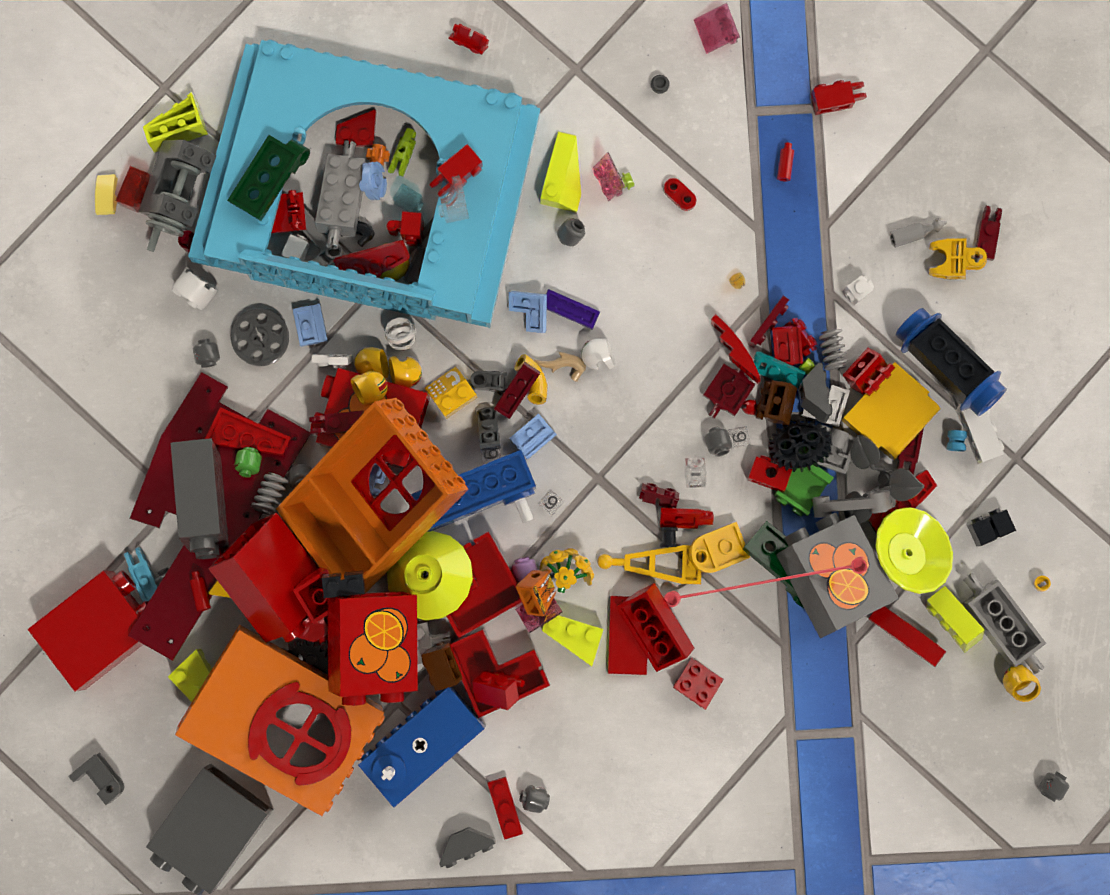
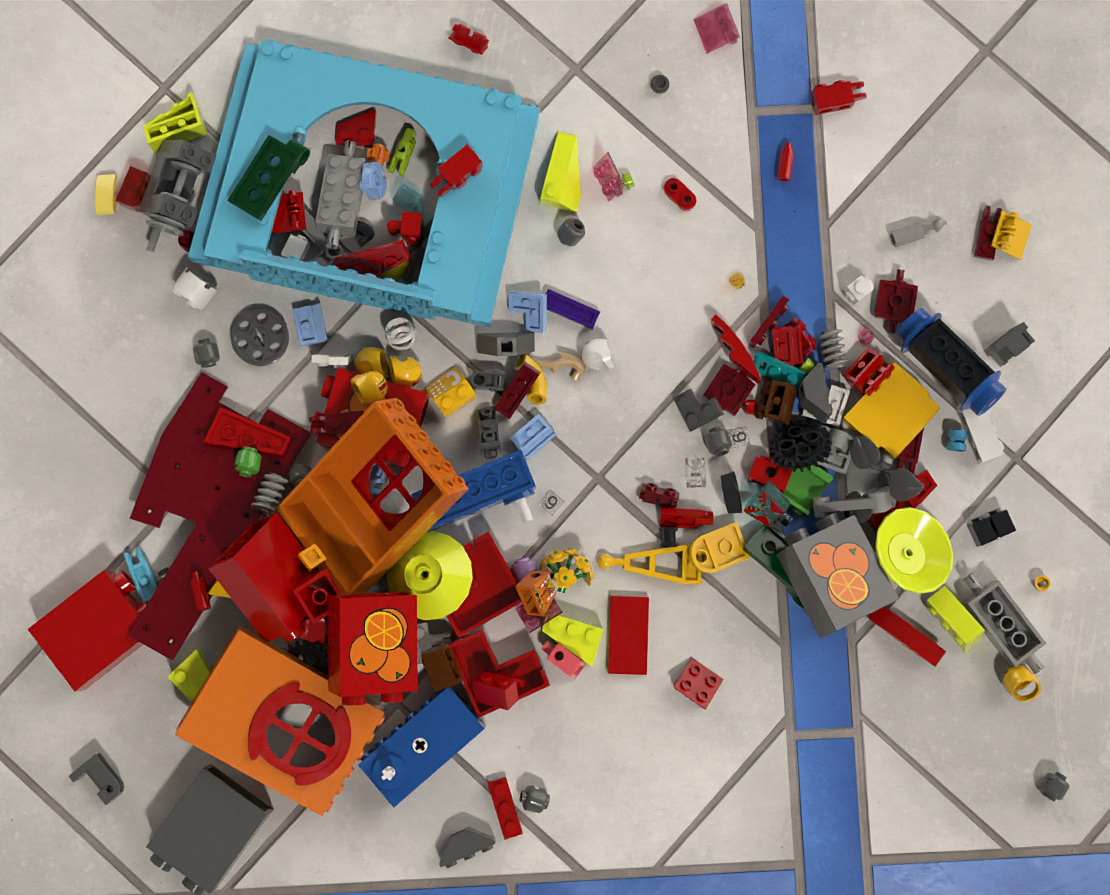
dark grey brick [171,438,229,559] -> none
black piece [322,570,365,598] -> none
clear arch [438,176,469,223] -> none
red slope [616,583,695,672] -> none
coral piece [664,557,869,607] -> none
yellow piece [929,238,987,279] -> none
none -> light orange tile [298,544,326,572]
none -> dark grey slope [477,332,535,356]
none -> coral torso [541,640,586,679]
none -> dark grey plate [673,389,724,432]
none -> black tyre [721,471,742,514]
none -> clear light blue torso [743,481,793,527]
none -> clear pink hinge [858,329,874,345]
none -> dark red plate [874,269,918,334]
none -> dark grey panel [983,322,1035,367]
none -> yellow hinge [991,210,1032,260]

